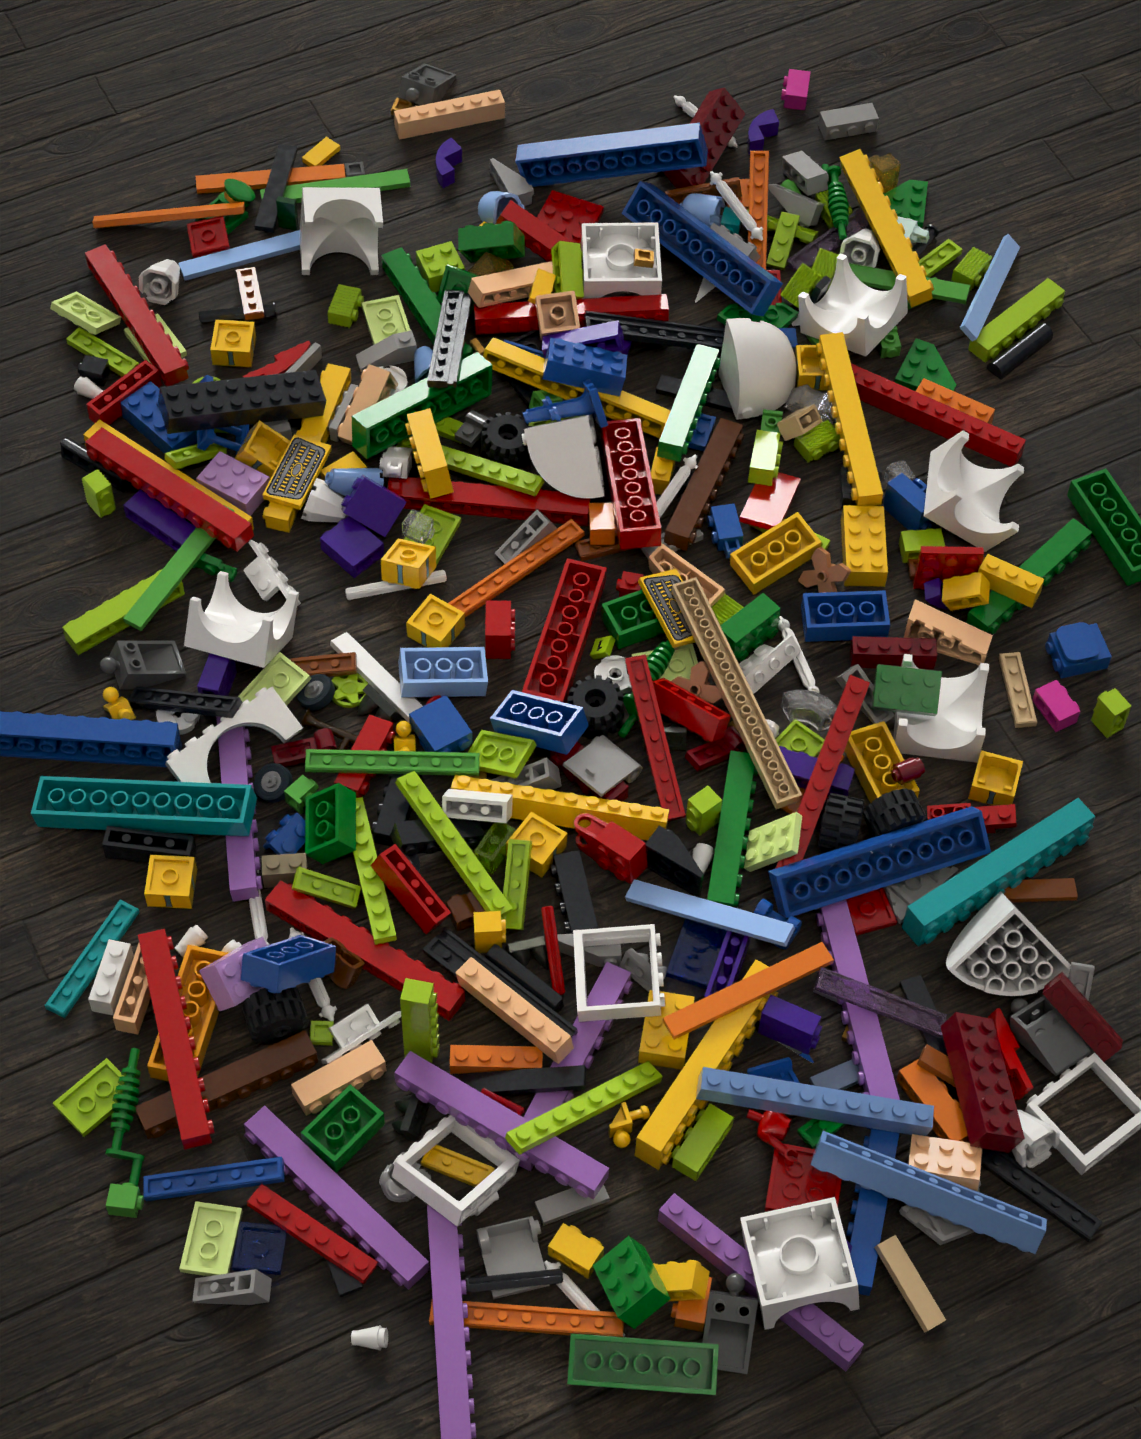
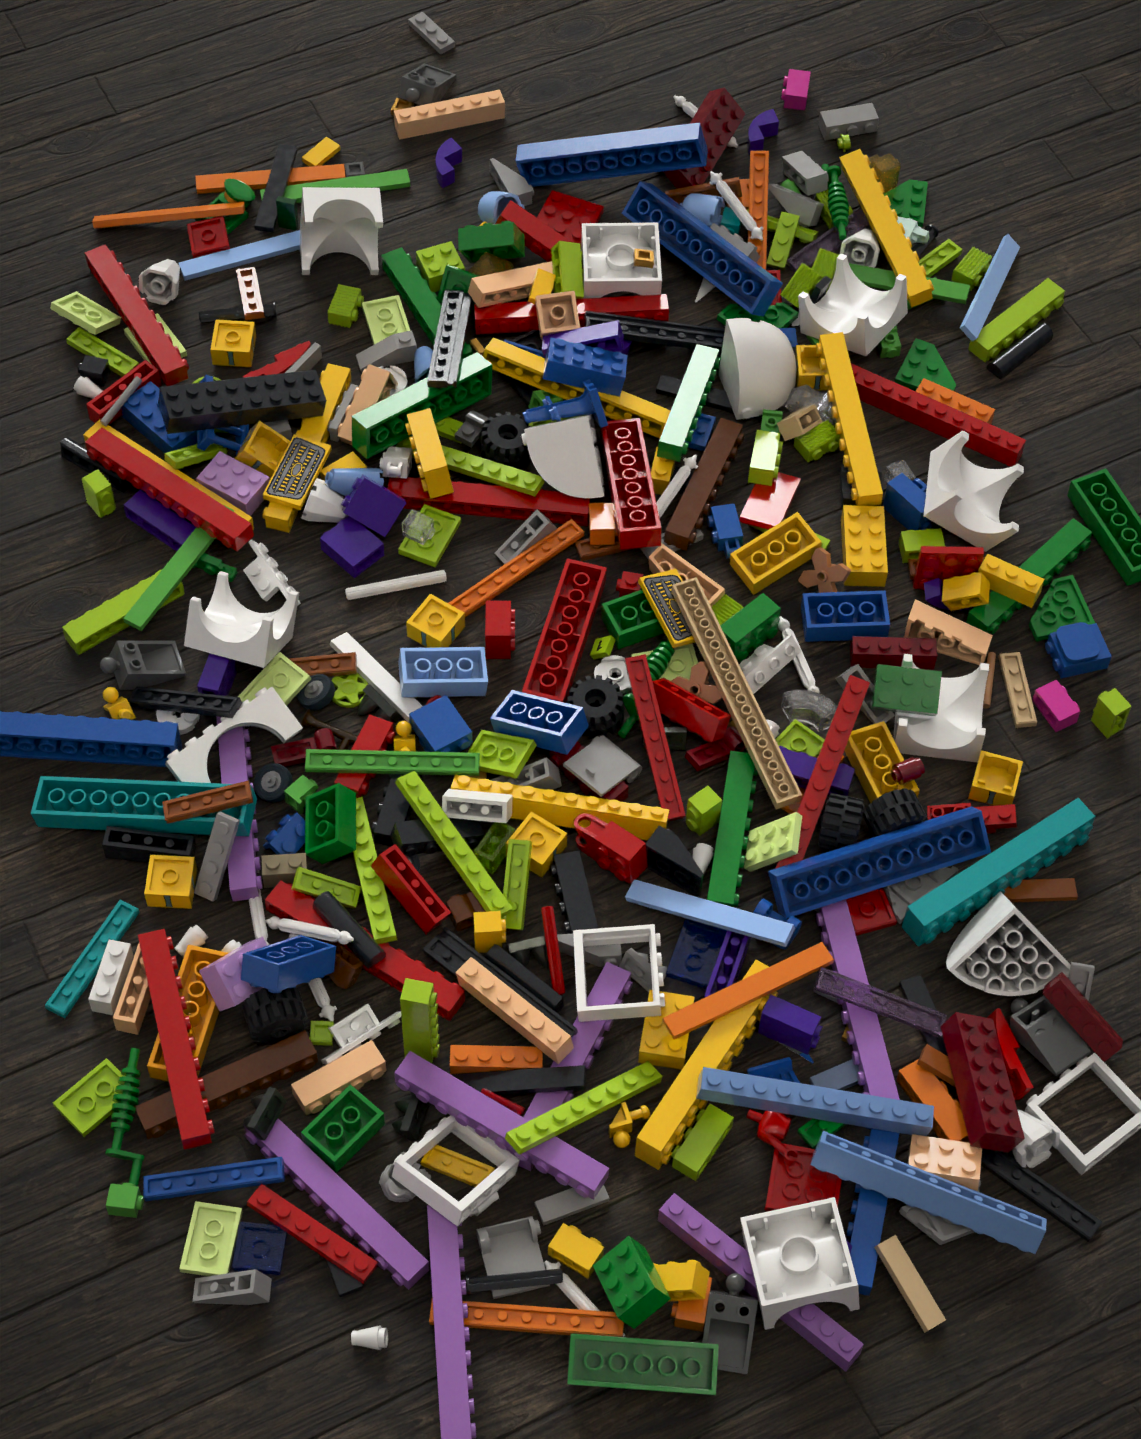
yellow container [381,538,436,589] -> none
none -> light grey bar [100,376,142,426]
none -> dark orange tile [162,780,253,824]
none -> light grey plate [194,812,240,901]
none -> pearl dark grey tile [243,1087,287,1141]
none -> white wheel [265,916,354,944]
none -> black brick [313,891,386,969]
none -> light grey plate [408,12,455,54]
none -> lime plate [837,134,851,152]
none -> medium nougat bar [983,652,996,708]
none -> green plate [1029,575,1095,642]

